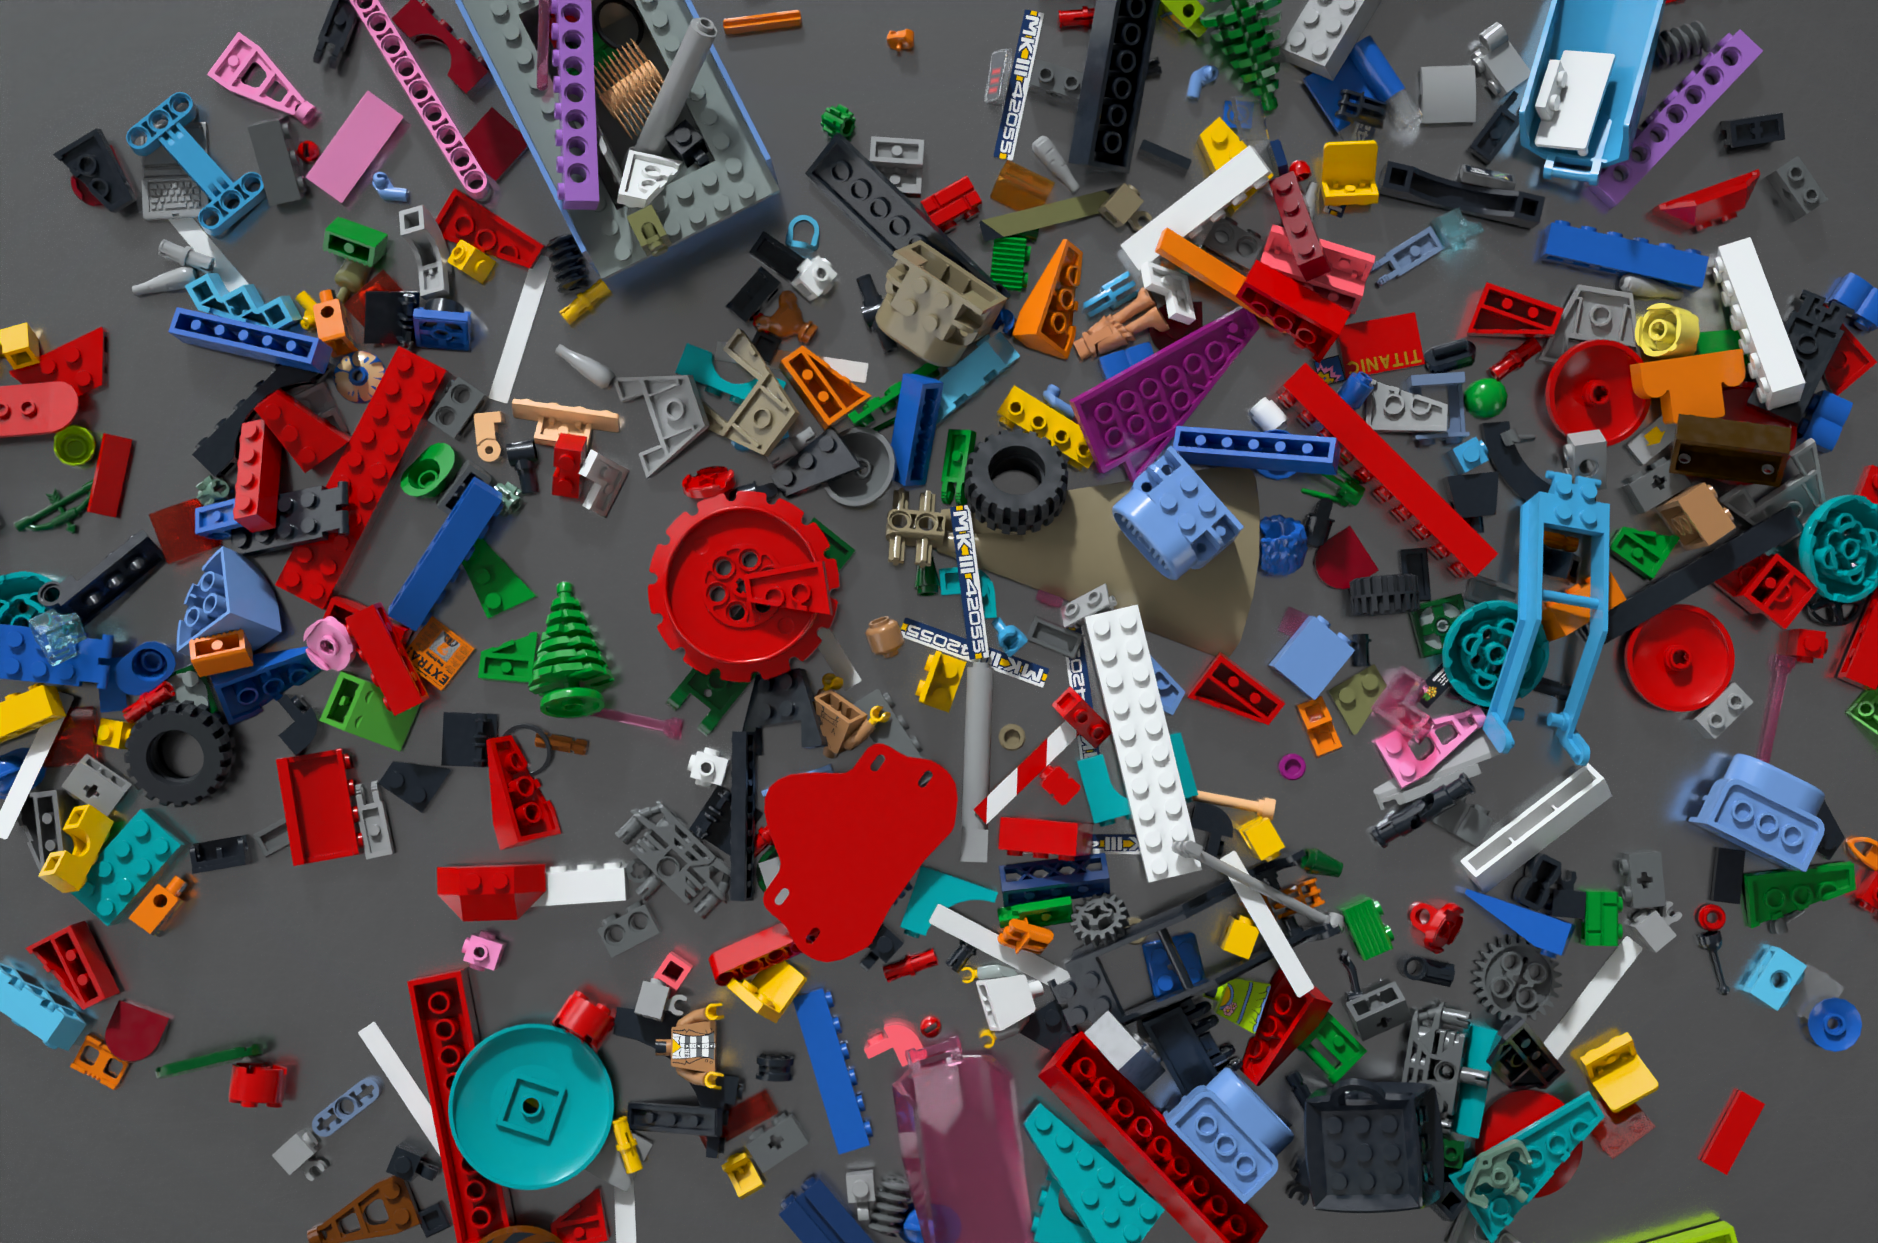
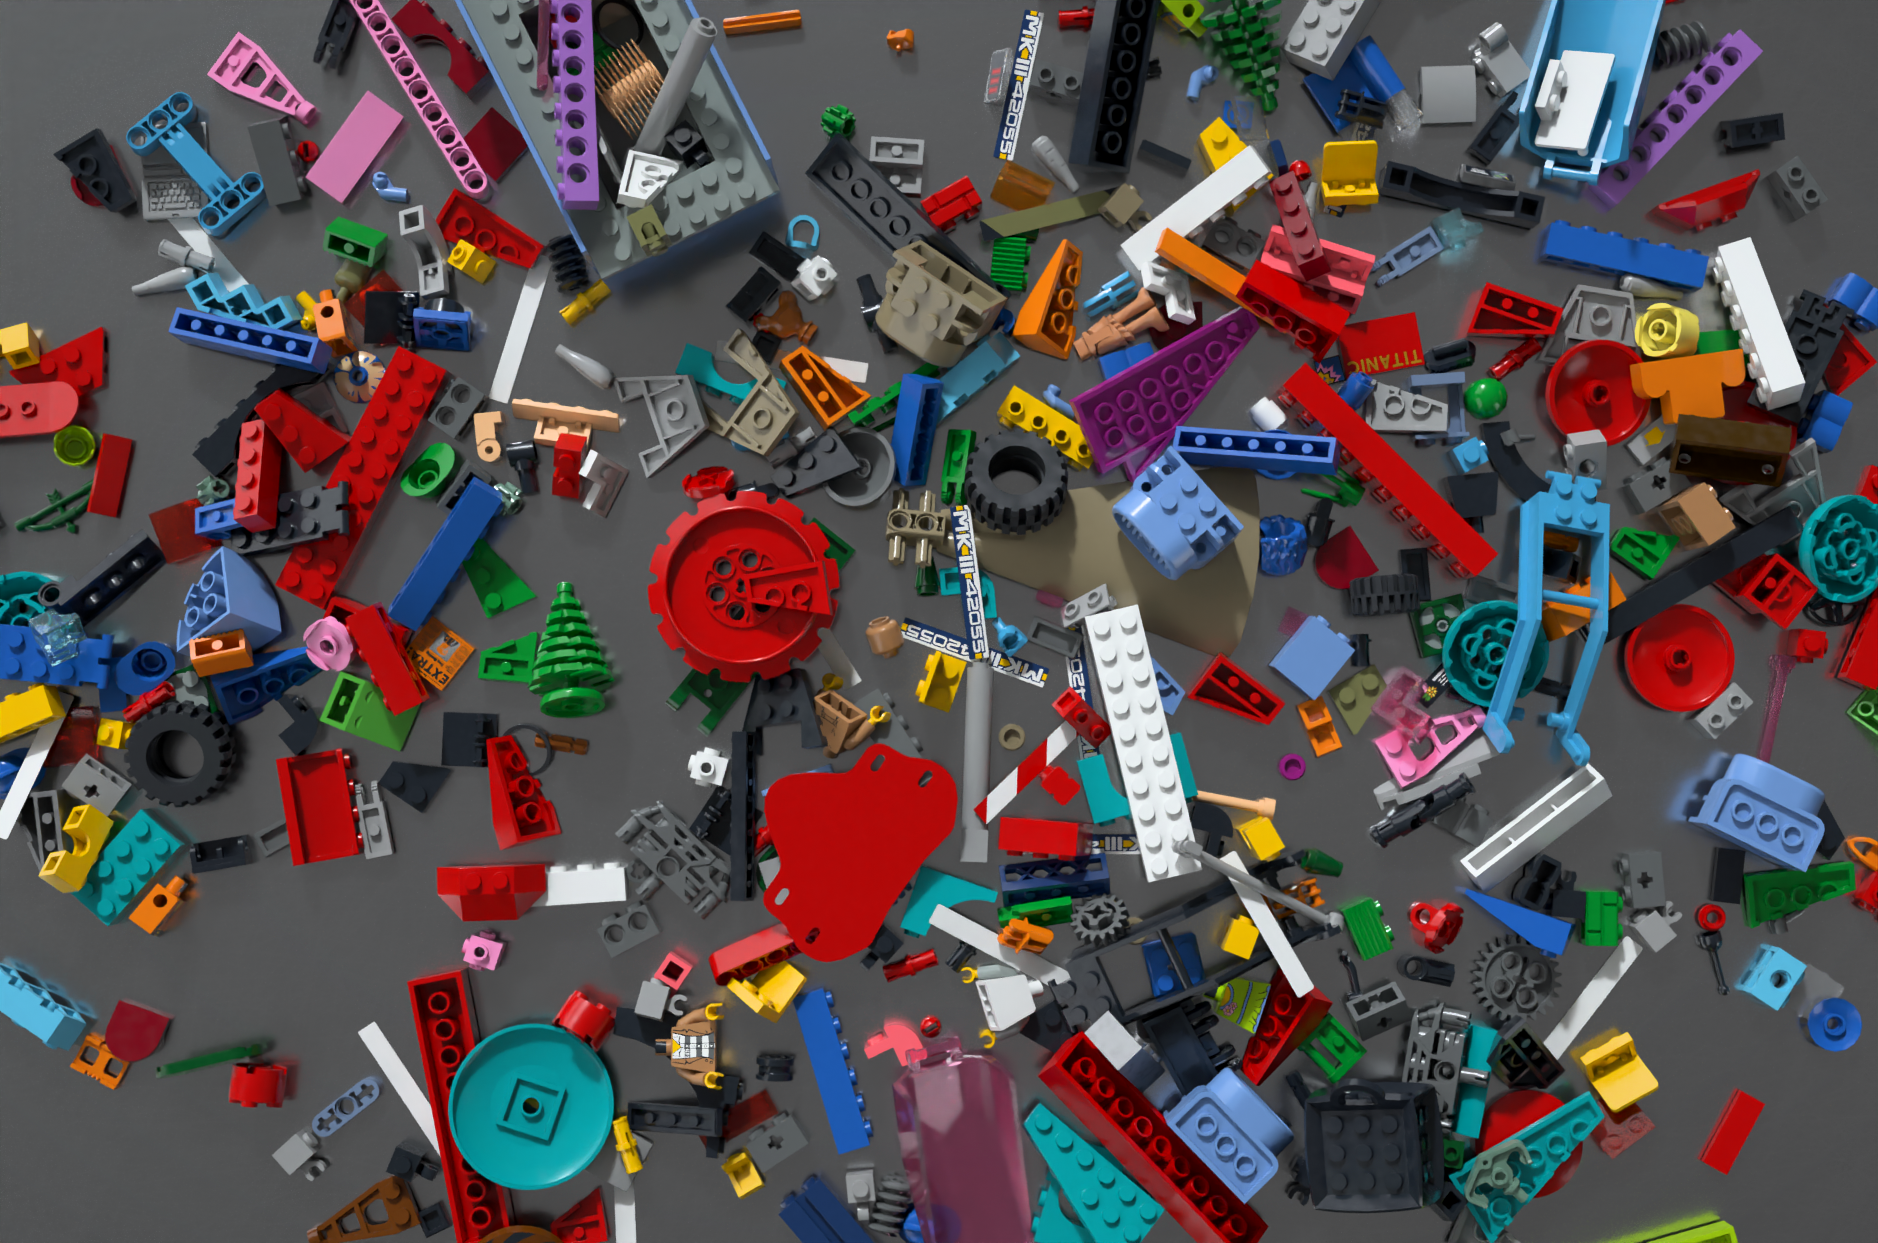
red wedge [25,921,120,1010] -> none
clear pink piece [589,708,683,740] -> none

